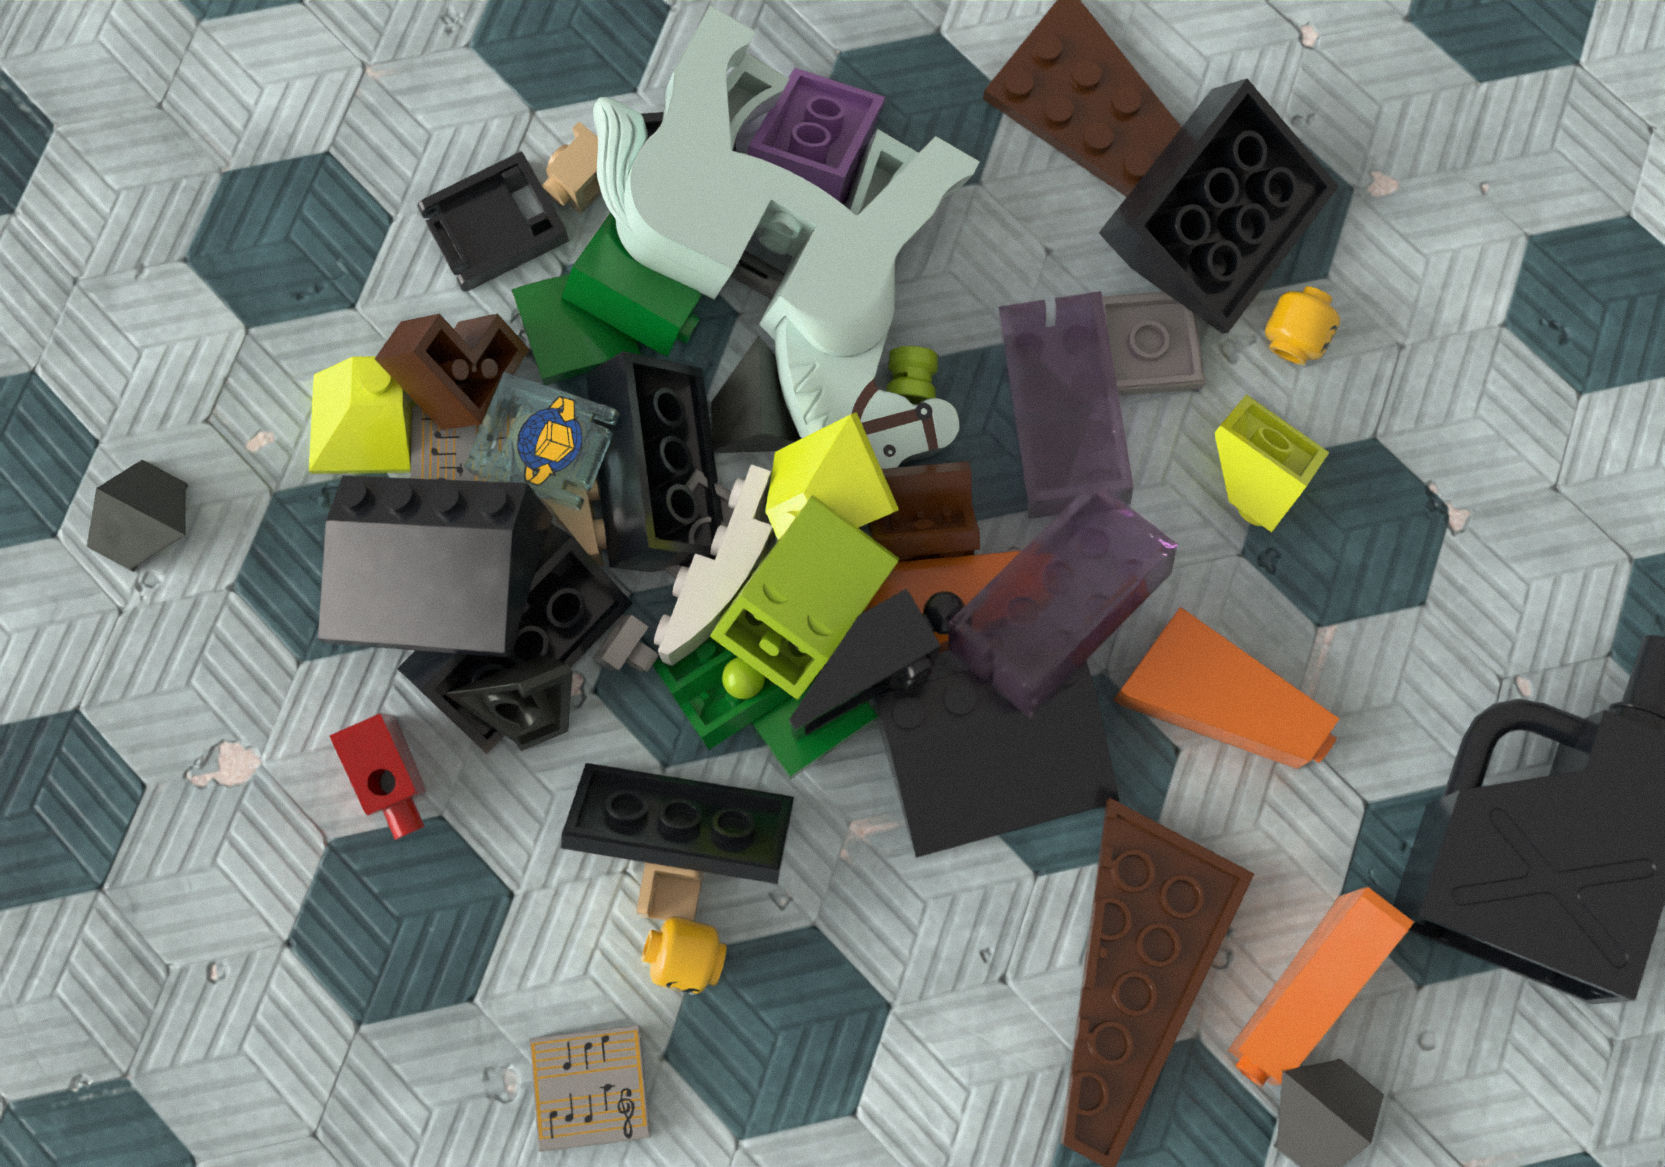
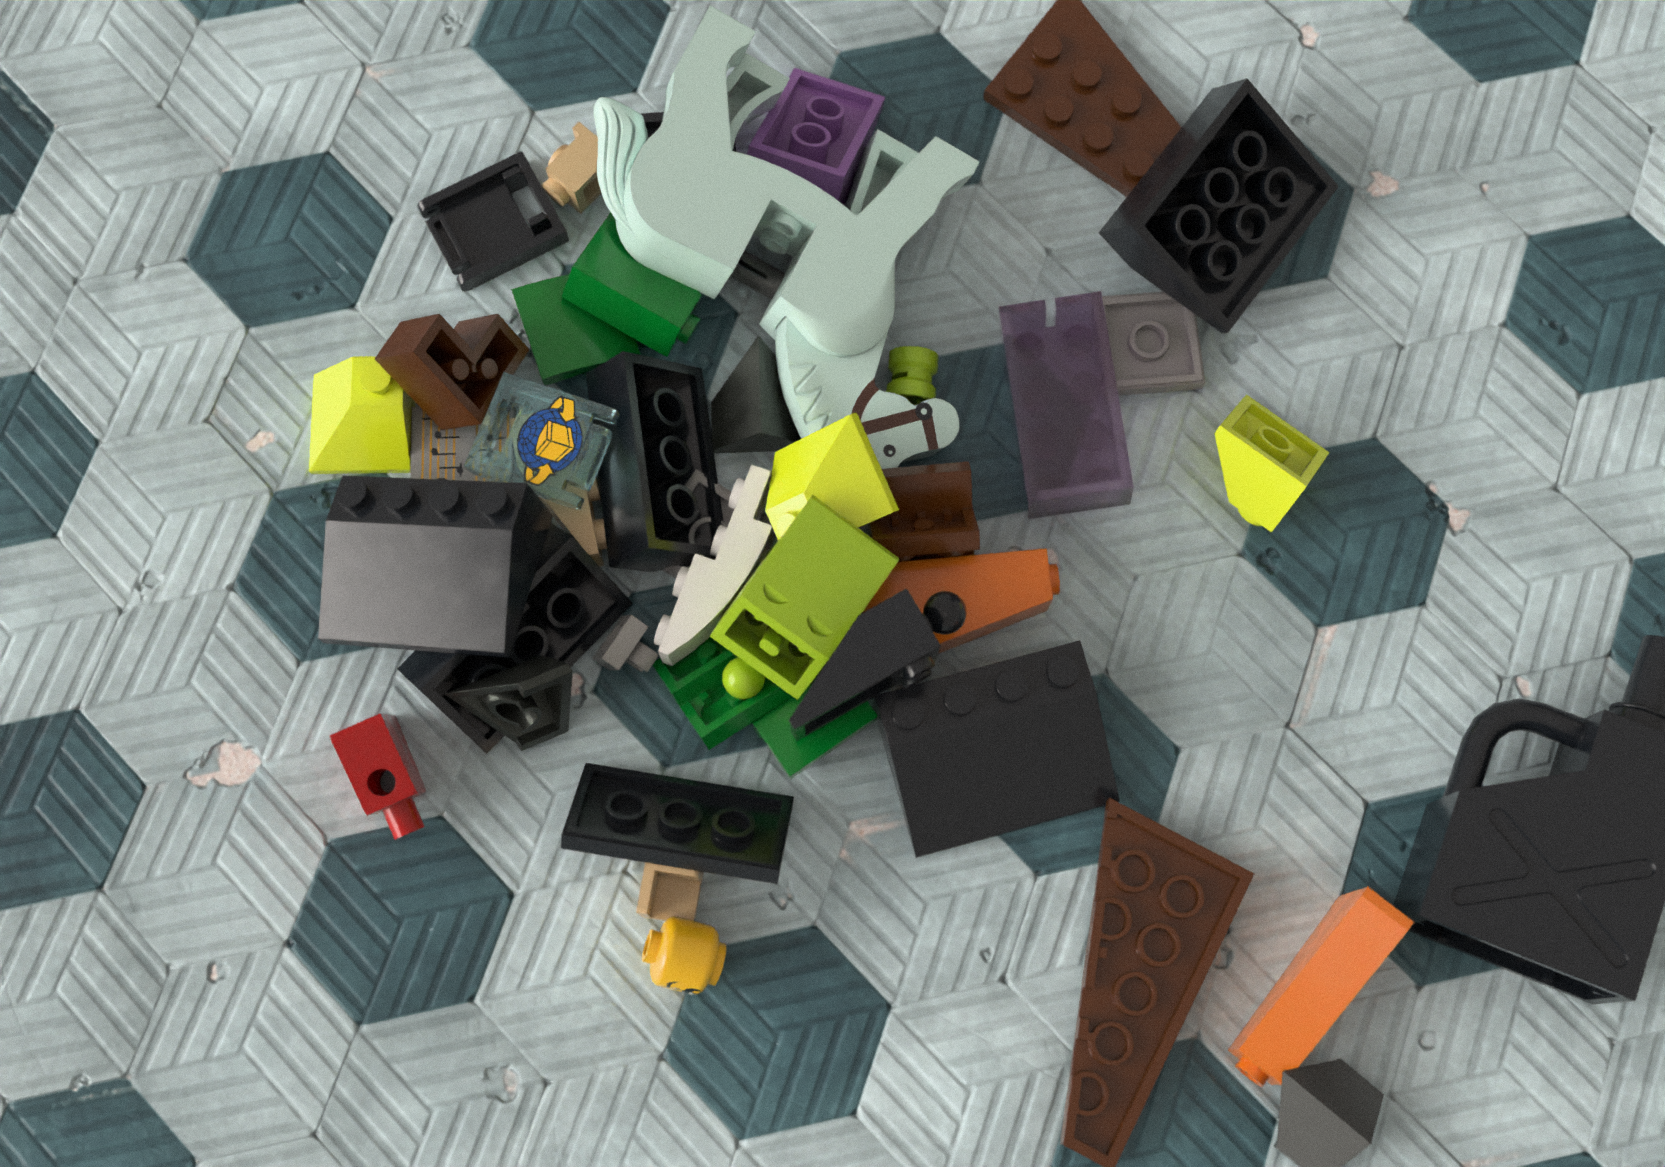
pearl dark grey slope [87,460,188,572] -> none
light grey tile [529,1025,651,1152] -> none
piece [949,480,1178,718] -> none
orange slope [1113,607,1339,769] -> none
yellow head [1265,286,1340,365] -> none

